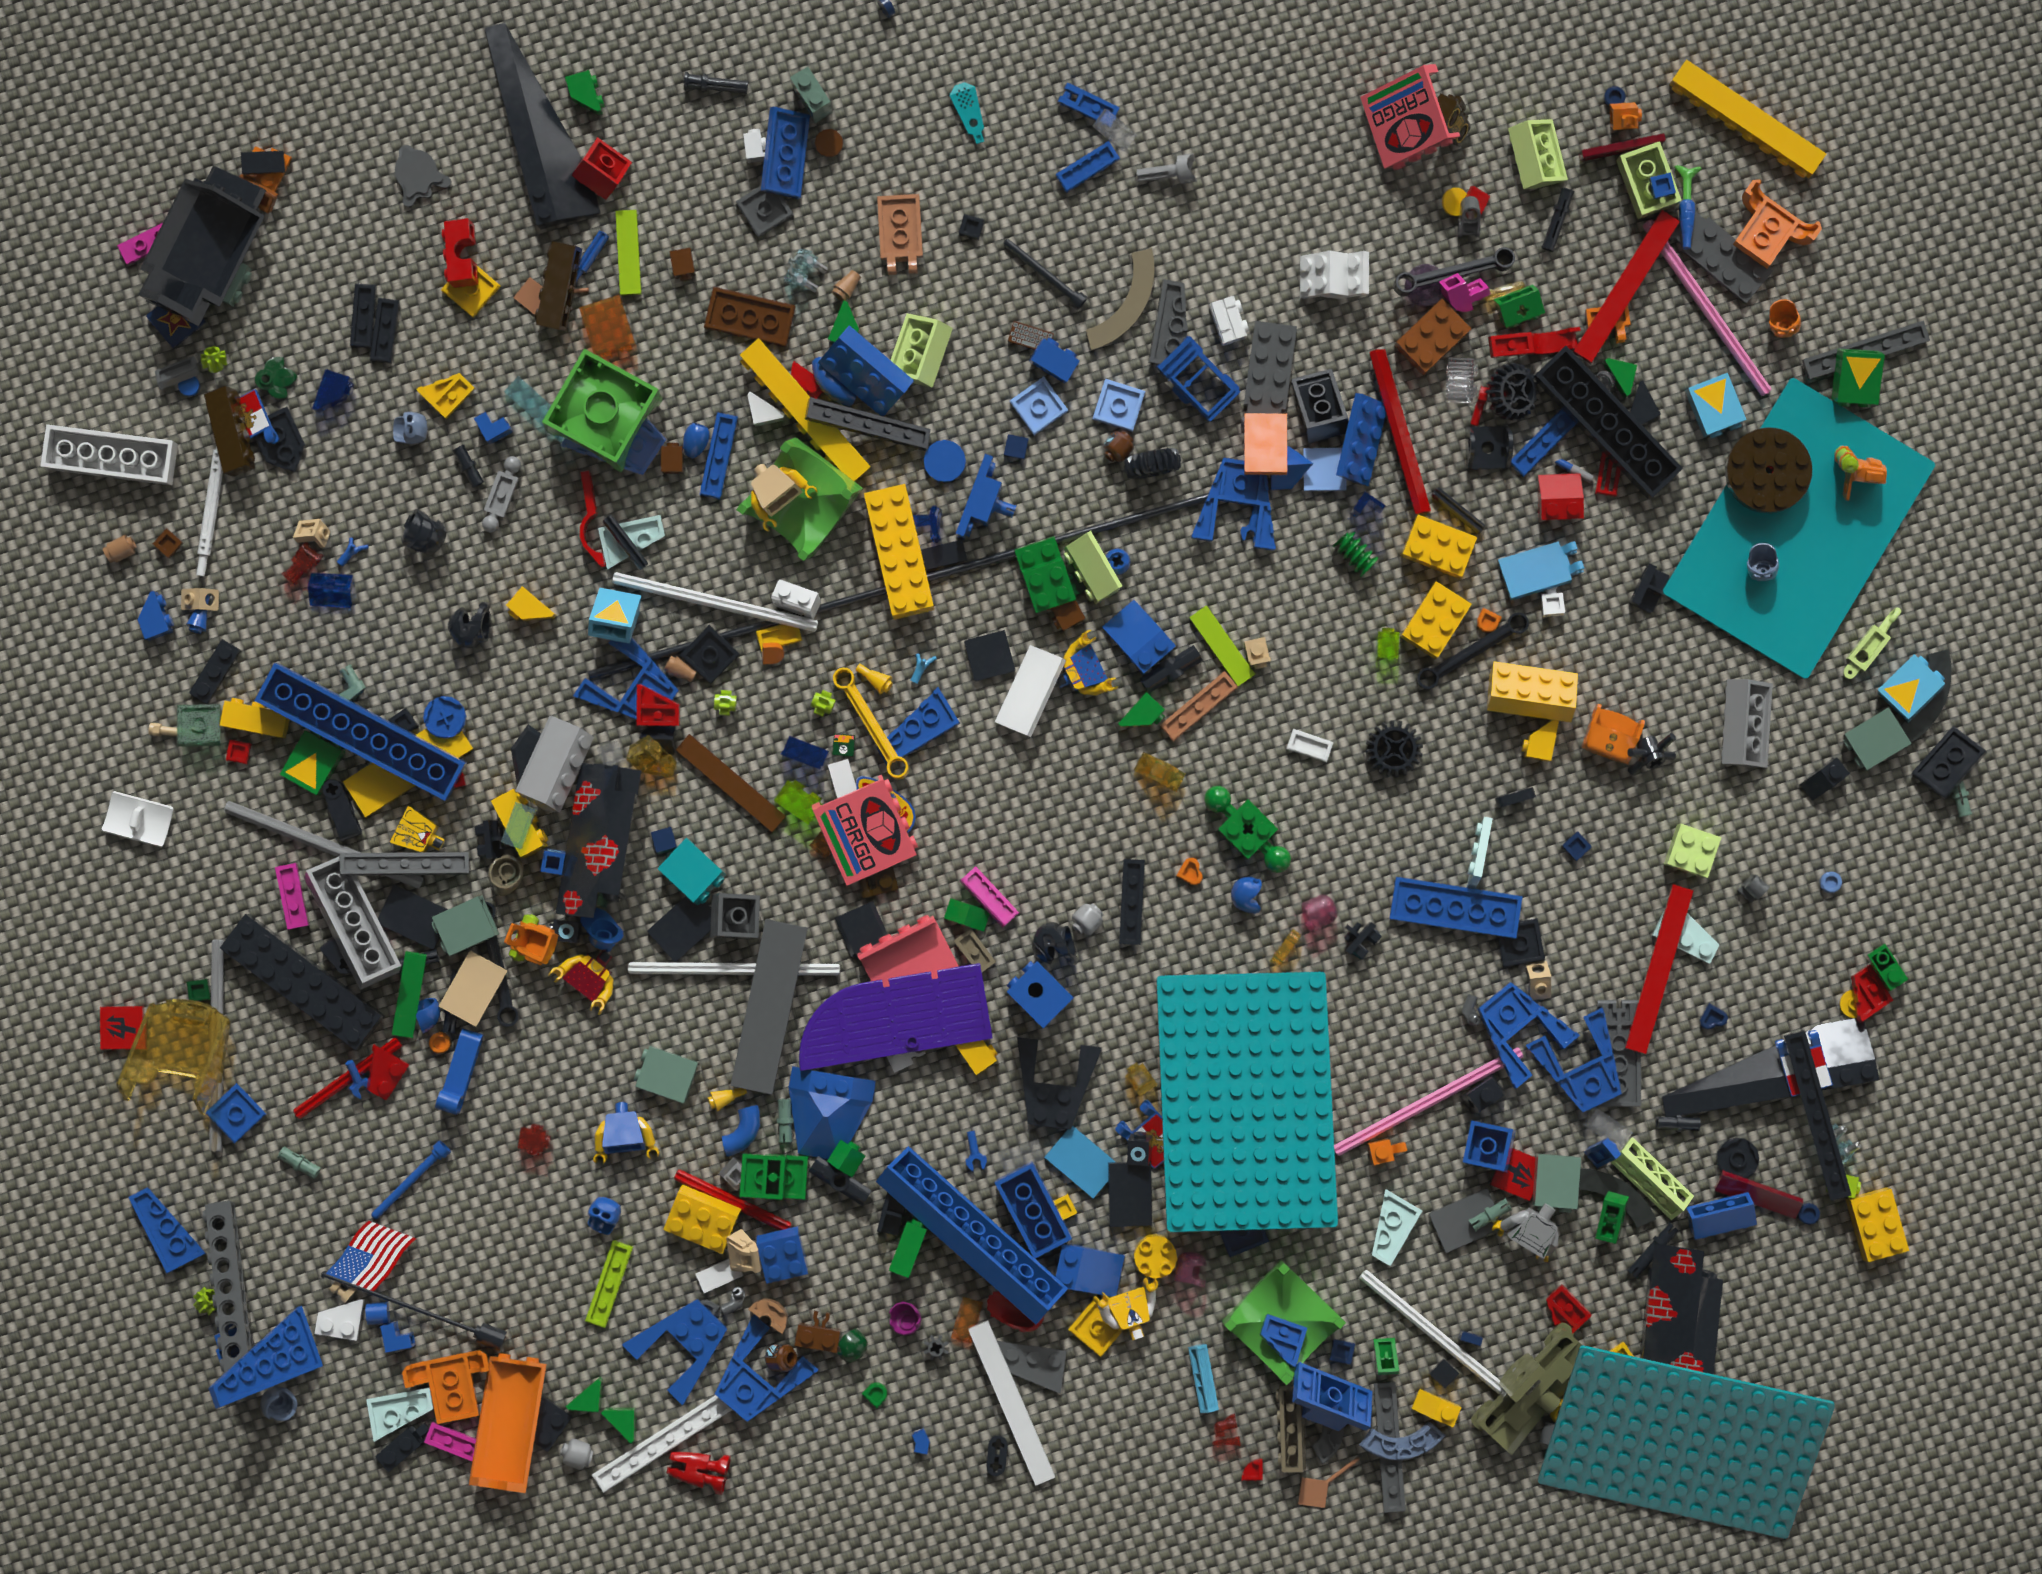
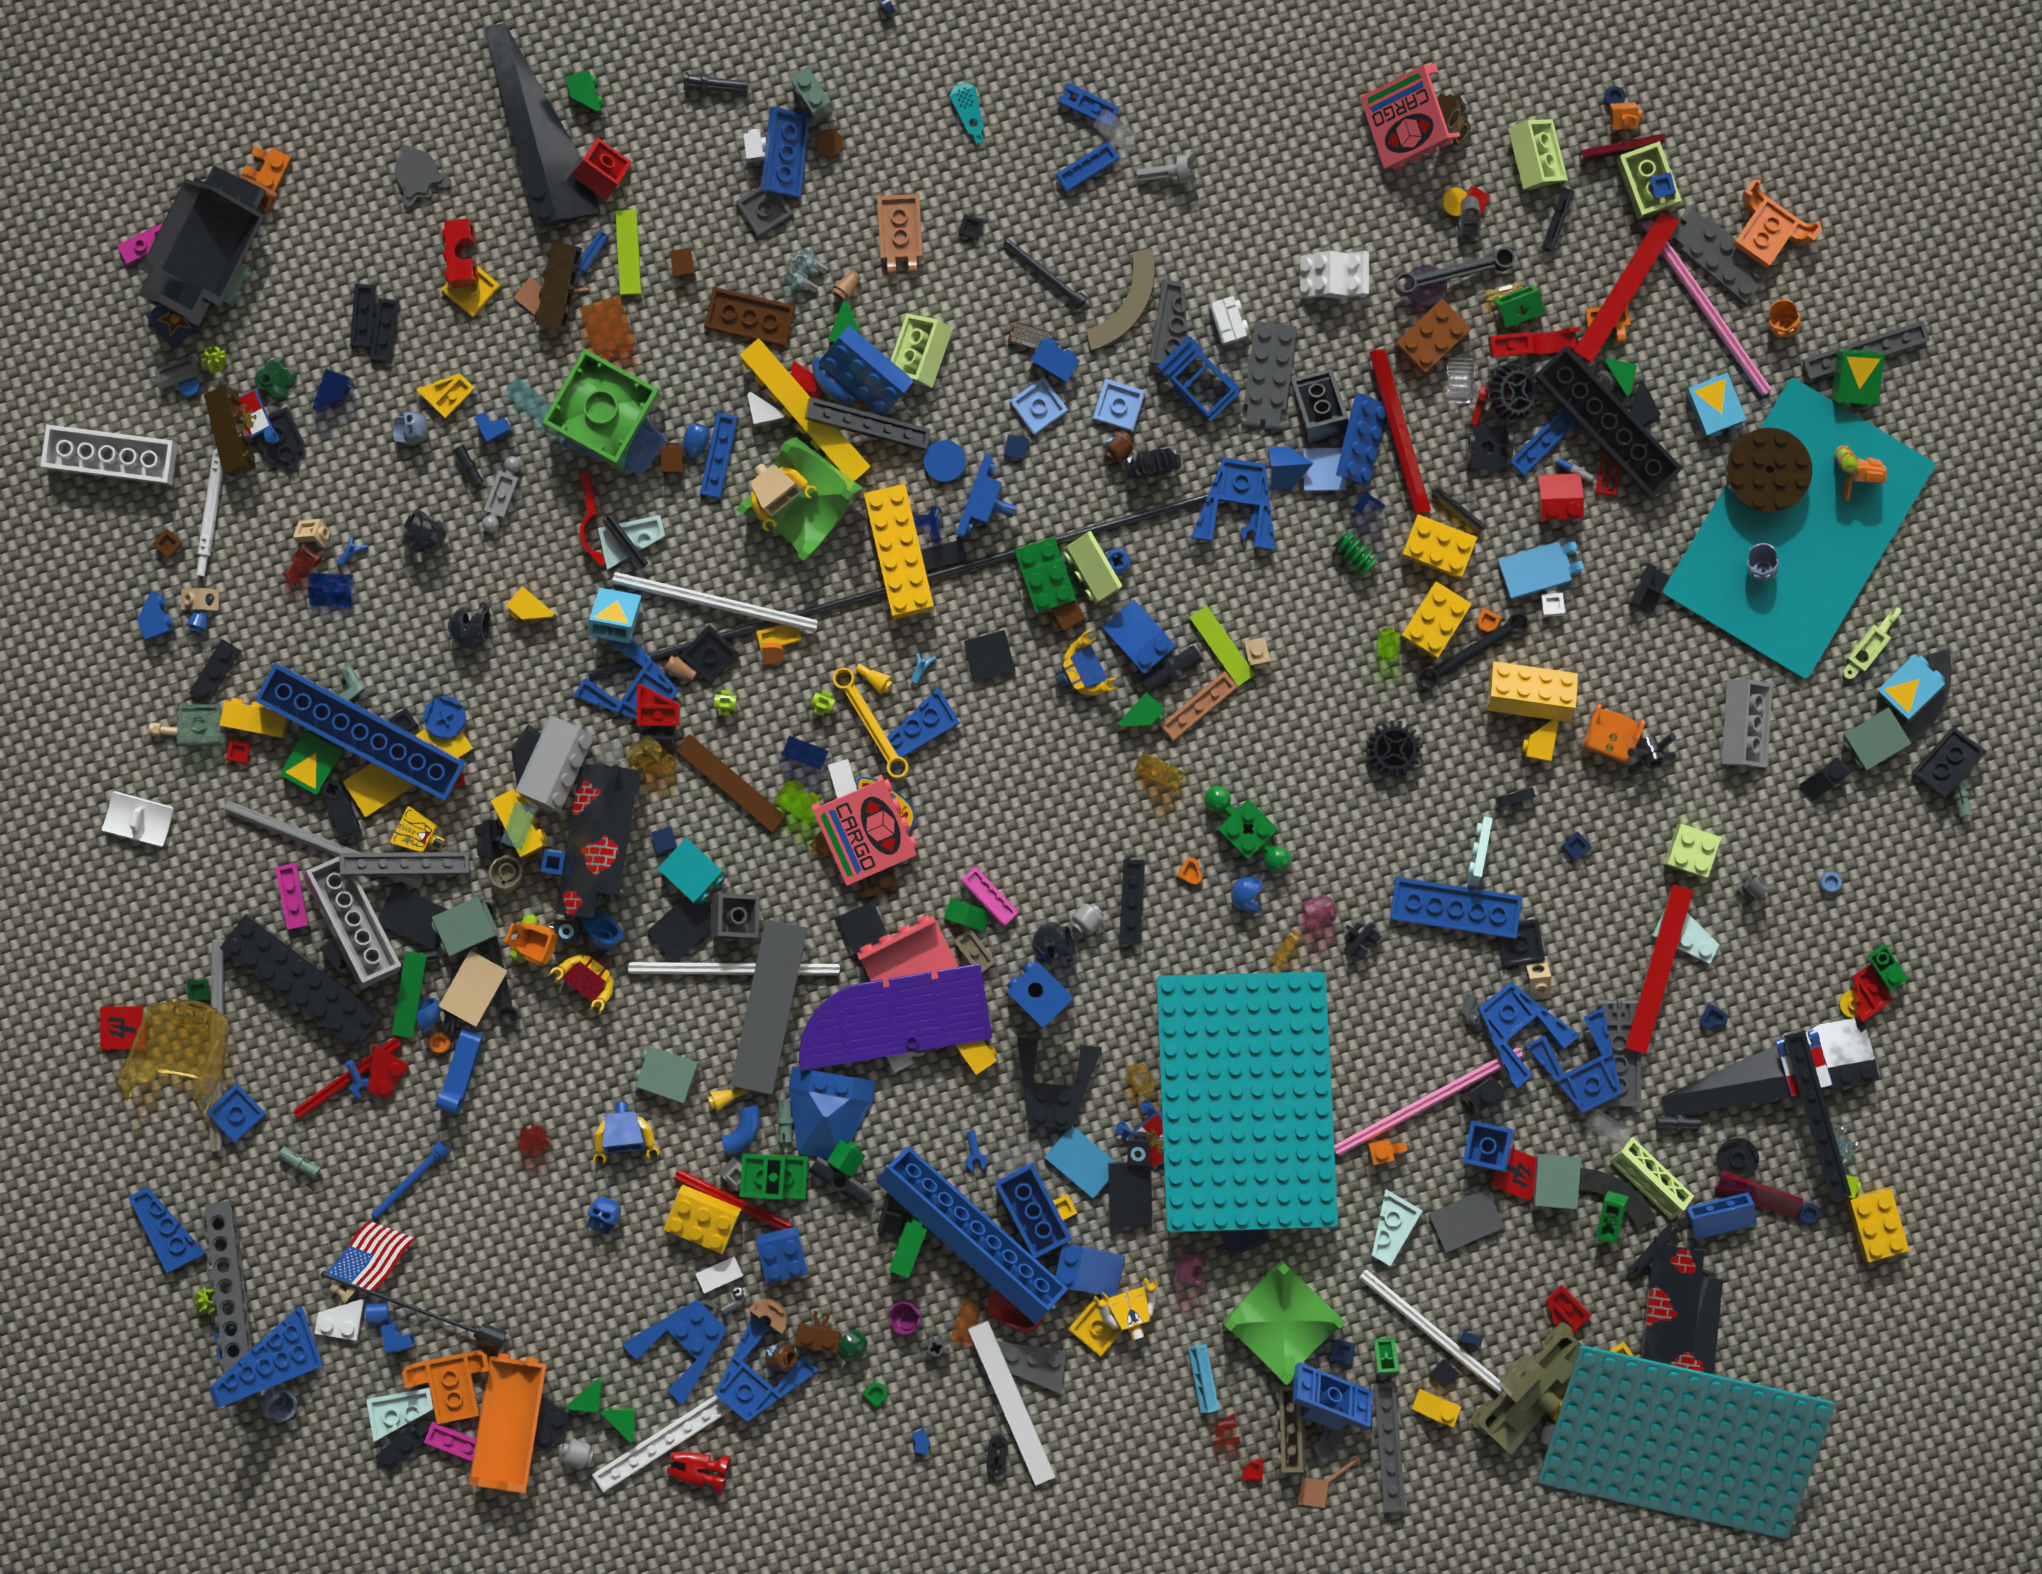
medium nougat brick [103,535,137,563] -> none
black tile [241,151,285,175] -> none
lime tile [585,1240,633,1328] -> none
tan piece [726,1229,761,1273] -> none
white brick [771,579,821,619] -> none
dark green tile [832,734,855,757] -> none
white tile [995,645,1066,737] -> none
yellow brick [1134,1234,1177,1278] -> none
tile [1244,413,1287,475] -> none
blue wing [1260,1314,1307,1368] -> none
white tile [1286,729,1333,762] -> none
sand blue tile [1359,1421,1446,1460] -> none
dark pink brick [1439,273,1491,312] -> none
sand green pin [1469,1198,1512,1231] -> none
light grey torso [1492,1203,1559,1262] -> none
blue plate [1584,1138,1621,1168] -> none
yellow brick [1669,59,1826,179] -> none
blue piece [1674,165,1702,250] -> none

